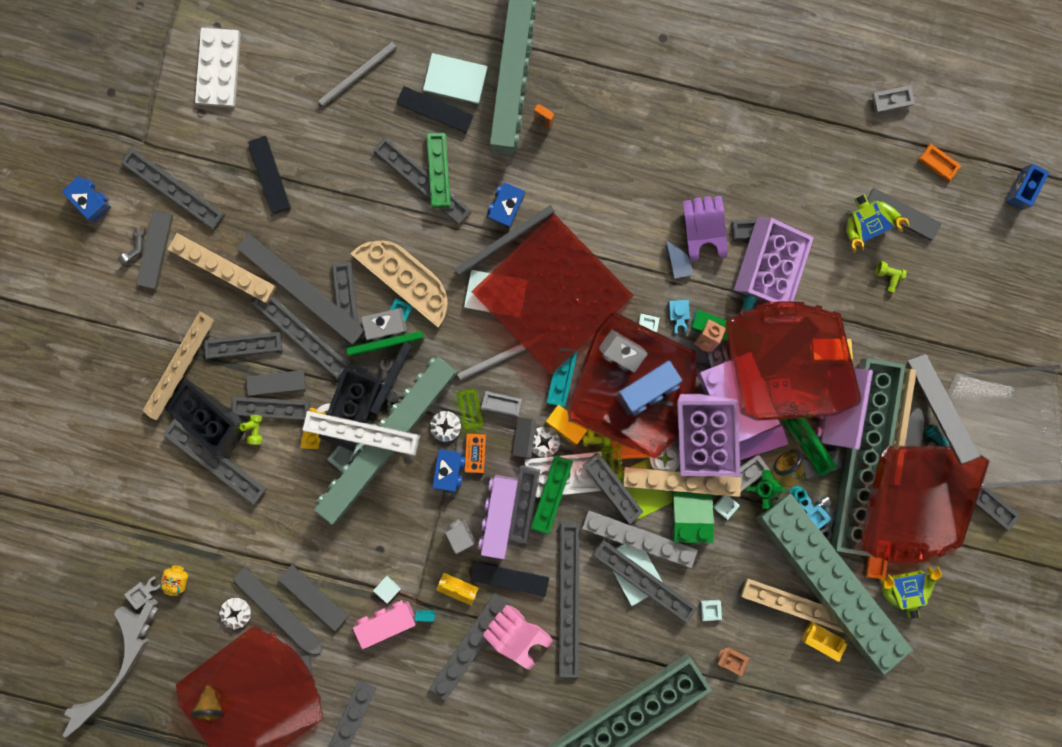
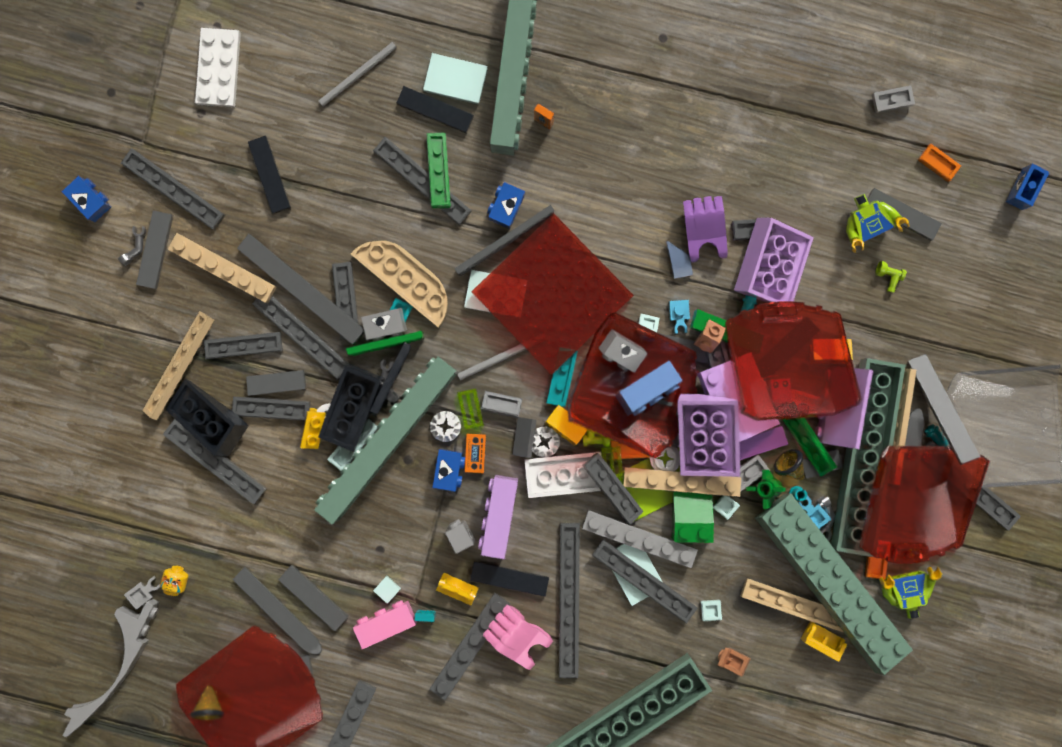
white gear [219,598,251,629] -> none
lime piece [240,415,262,445] -> none
white plate [303,411,420,455] -> none
dark grey plate [508,465,541,543] -> none
green tile [531,455,573,535] -> none

